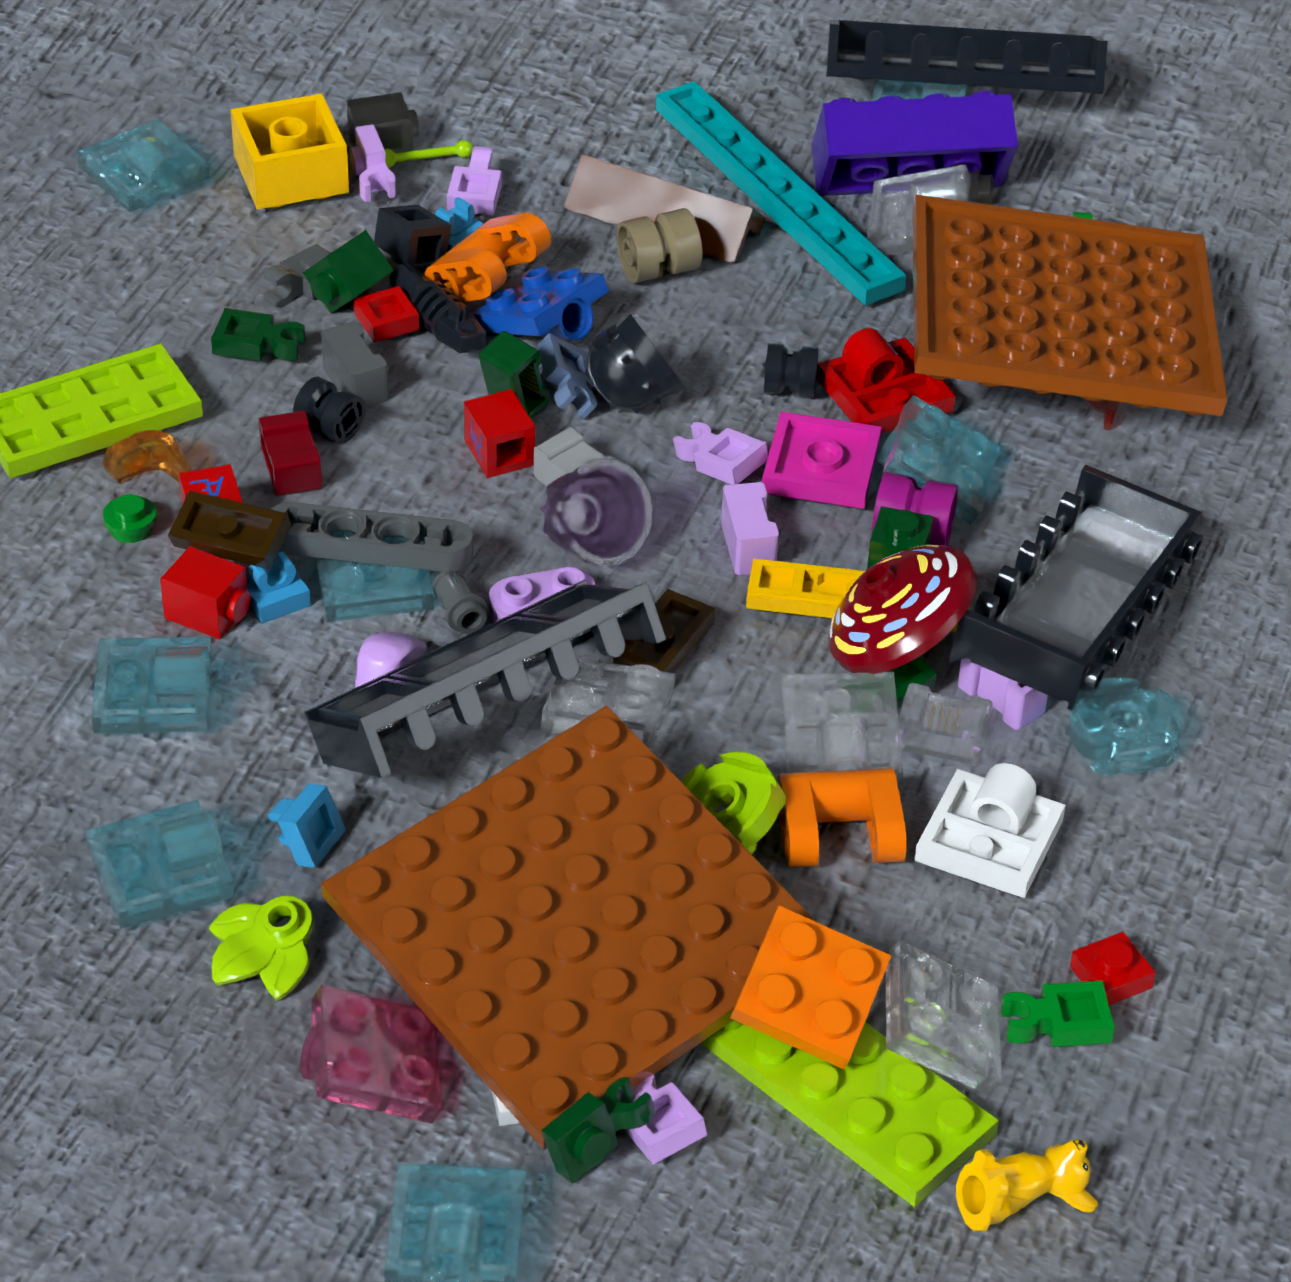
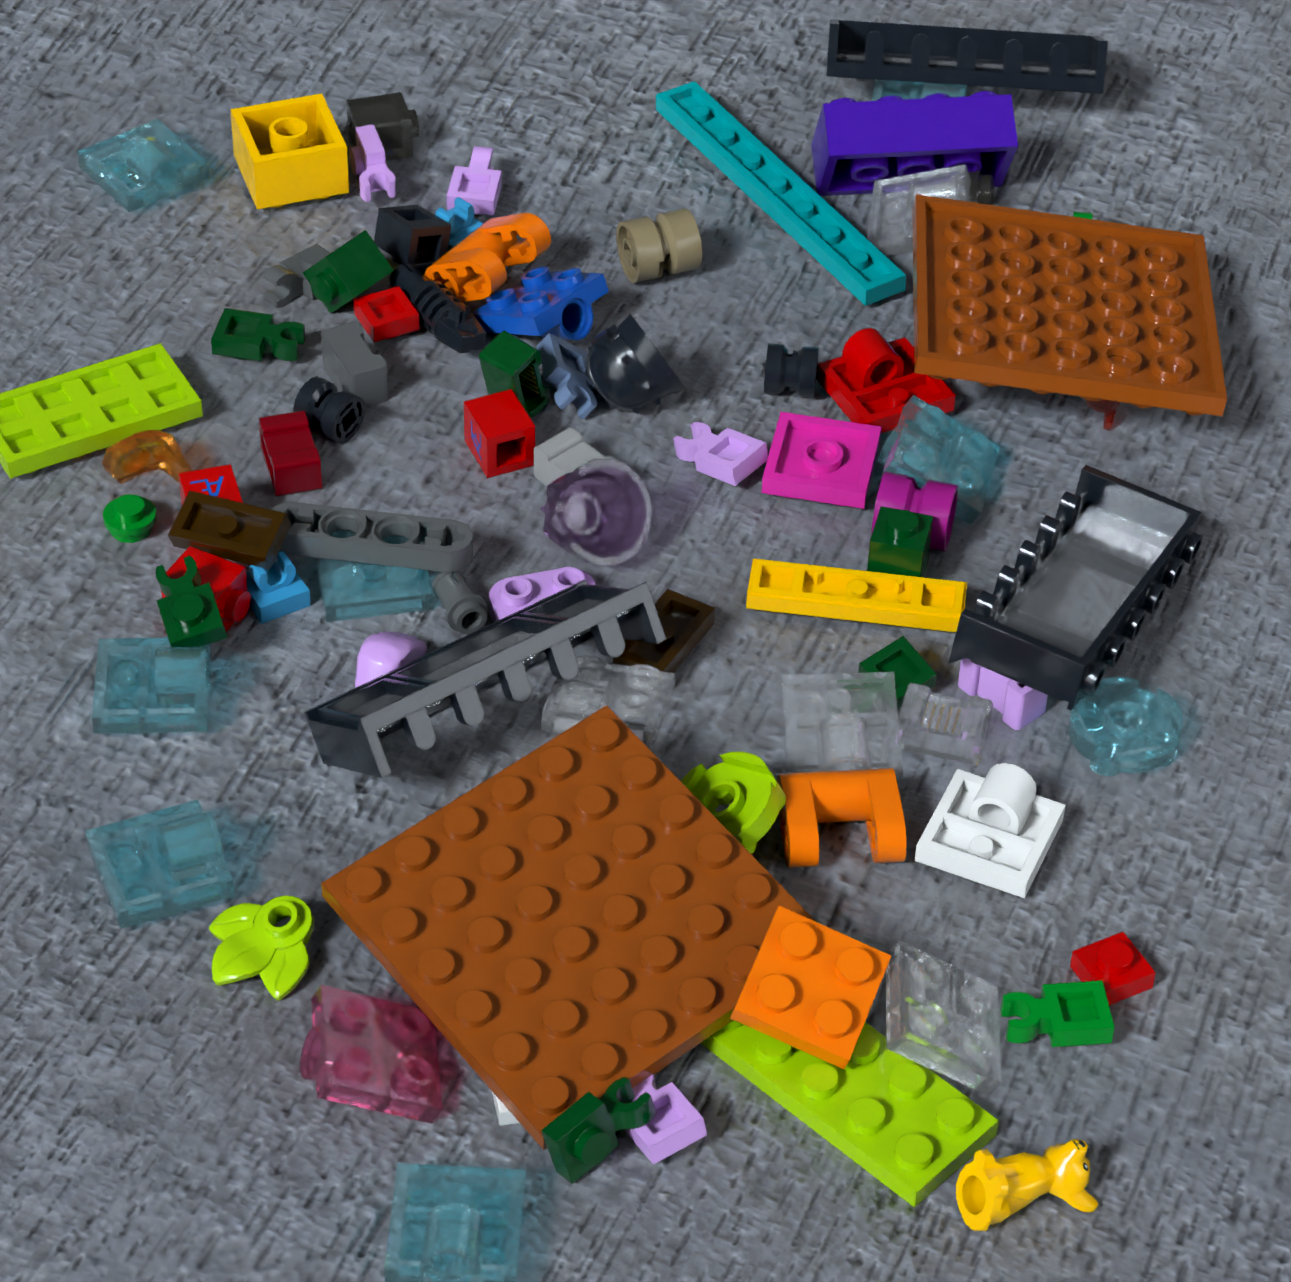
dark azure tile [268,783,346,868] -> none
lime hinge [384,140,473,169] -> none
panel [564,154,766,264] -> none
lavender piece [721,482,779,575] -> none
dark red dish [828,545,977,675] -> none
none -> dark green plate [155,556,228,656]

